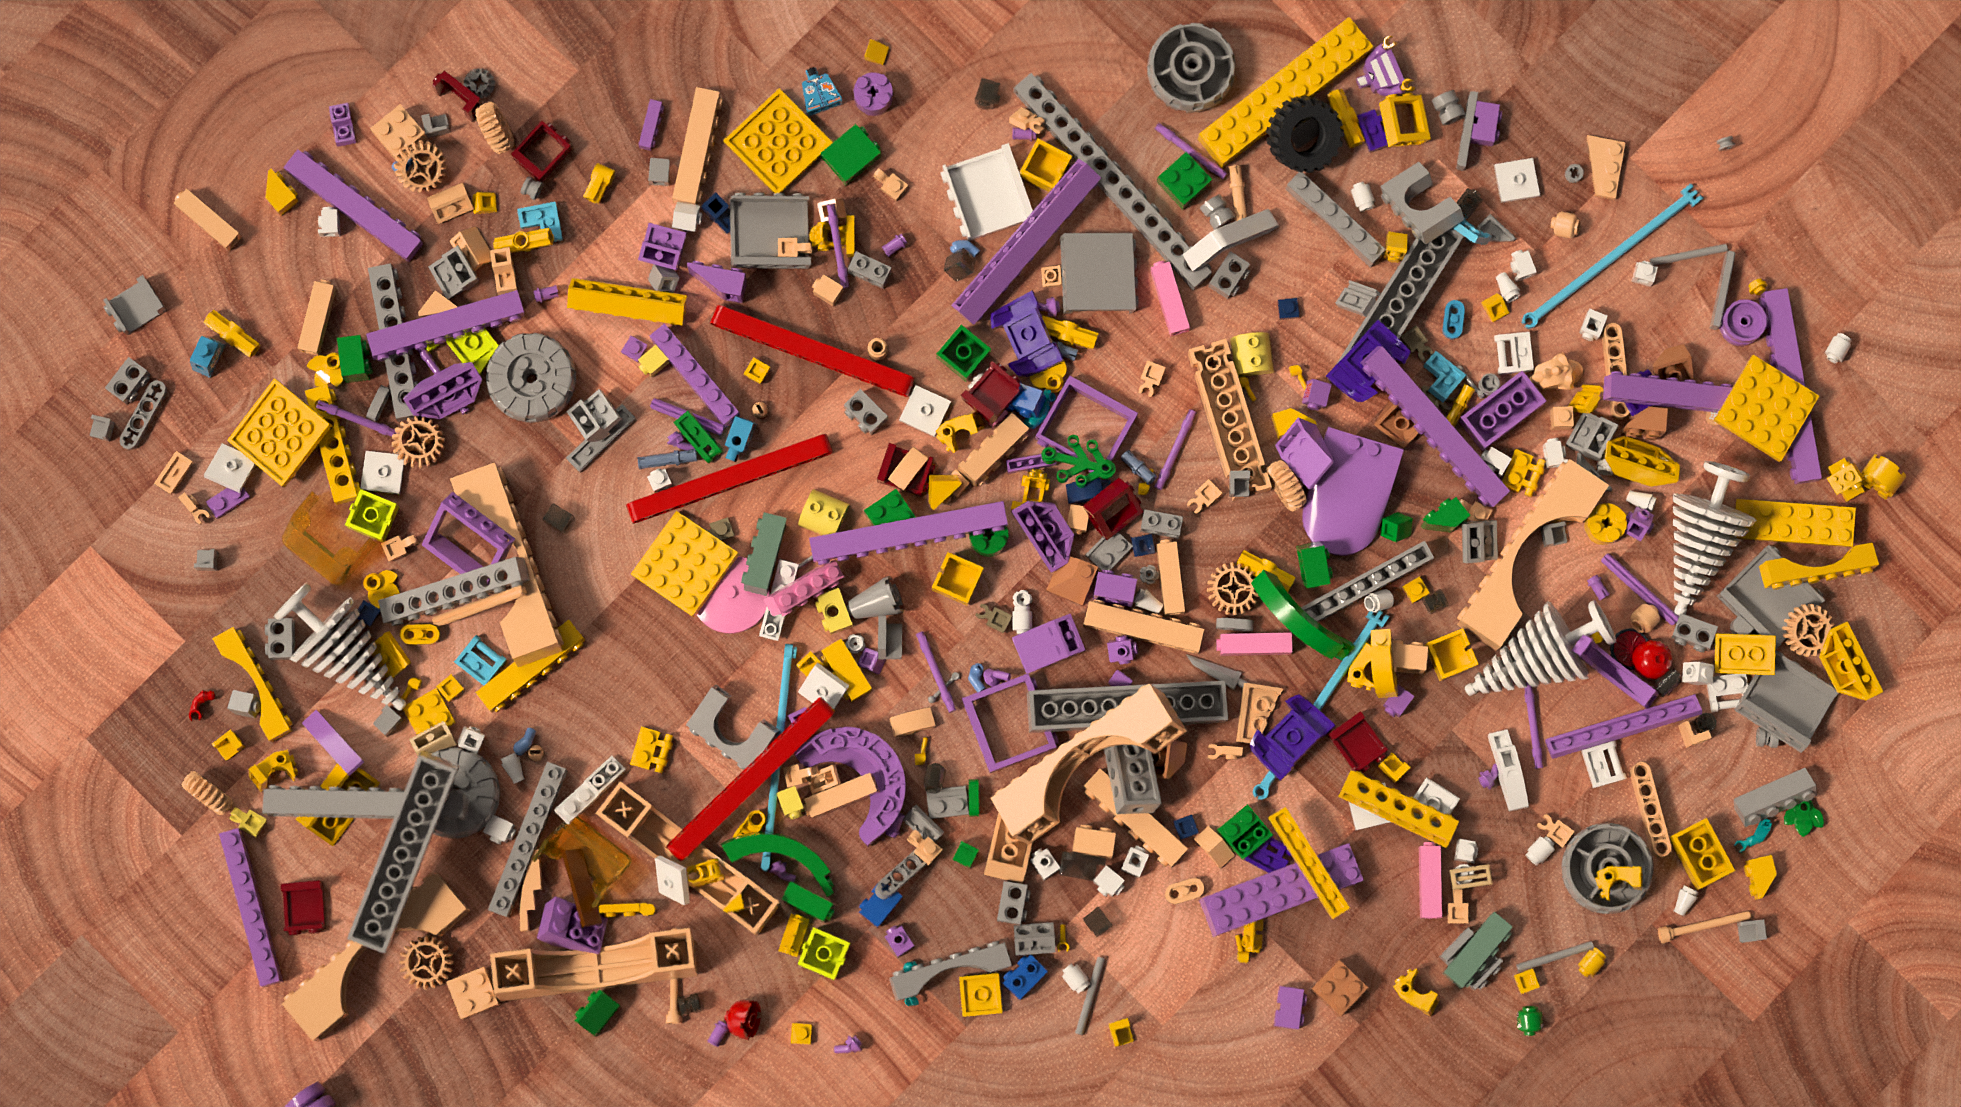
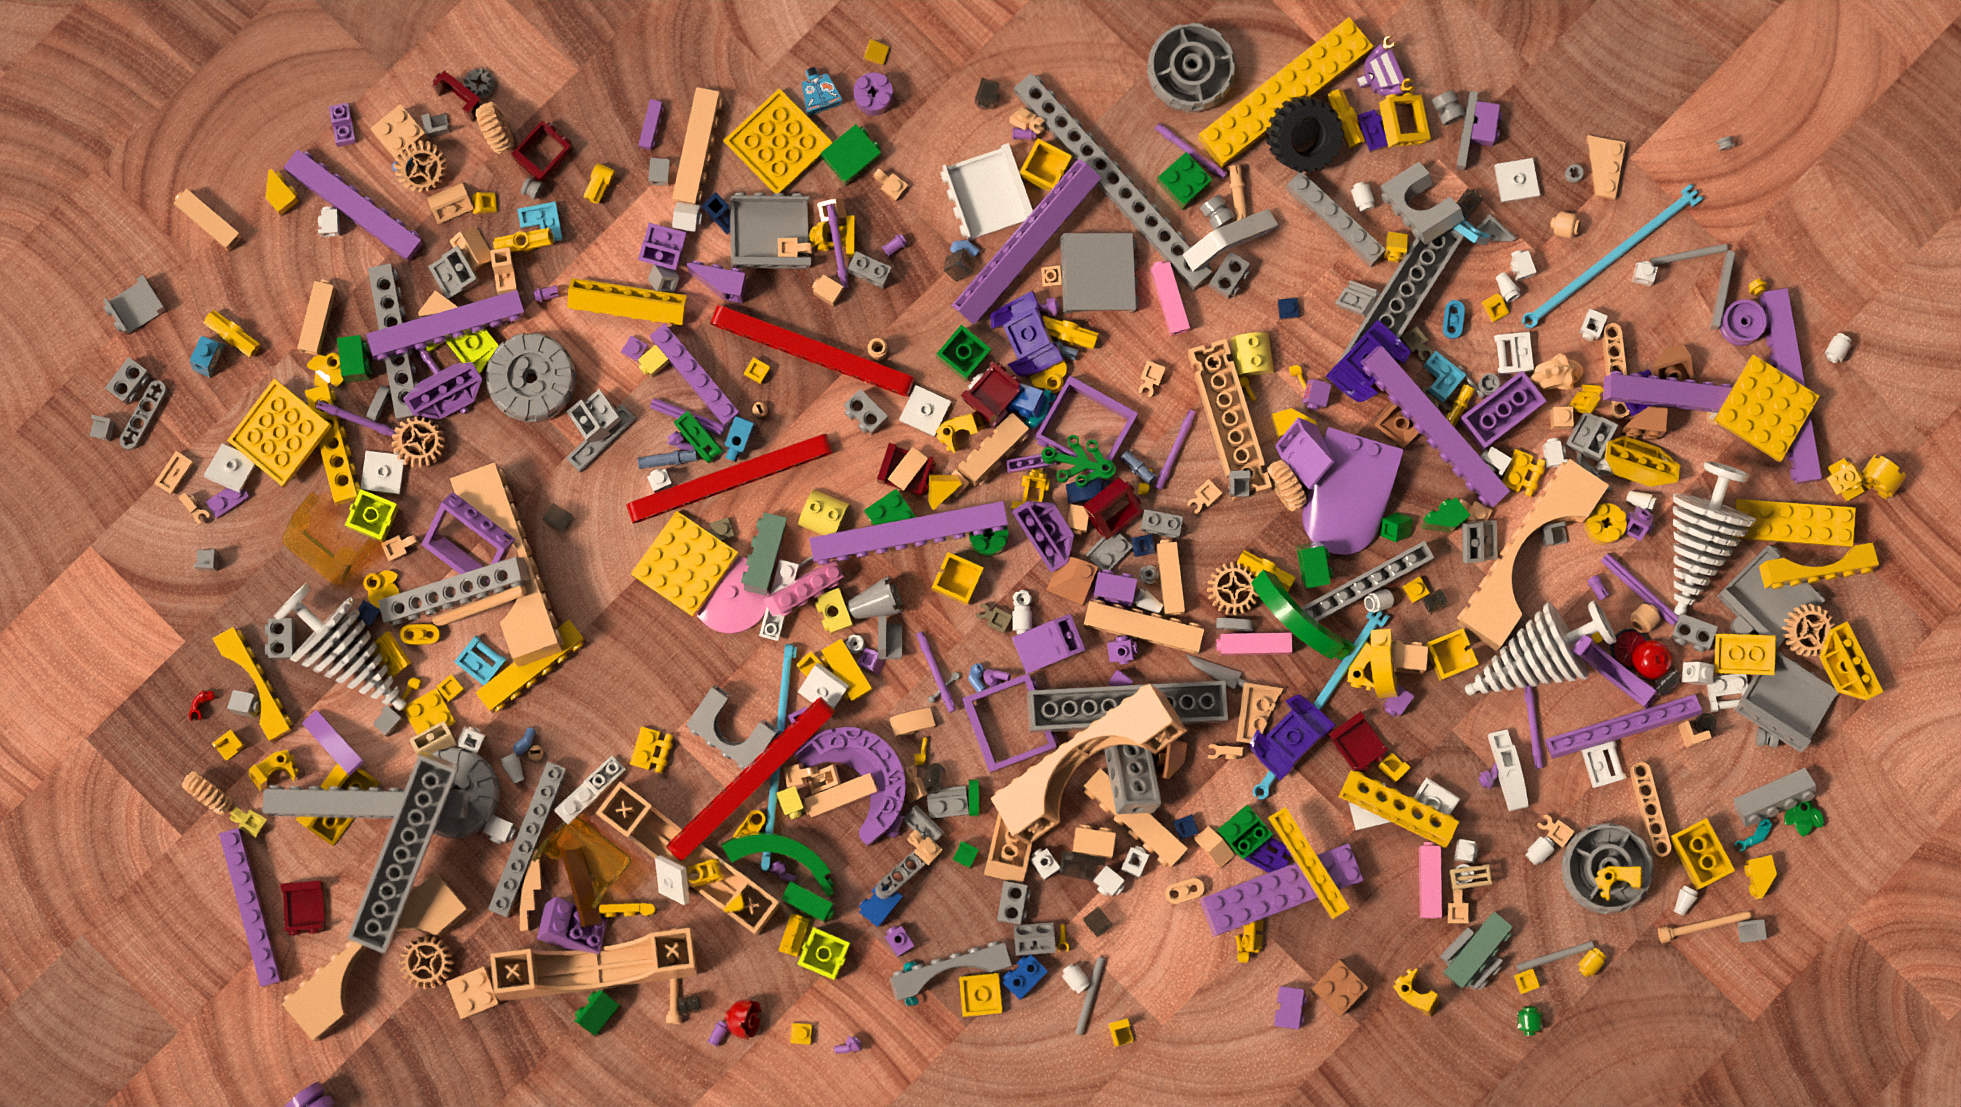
none -> light nougat plate [903,765,928,803]

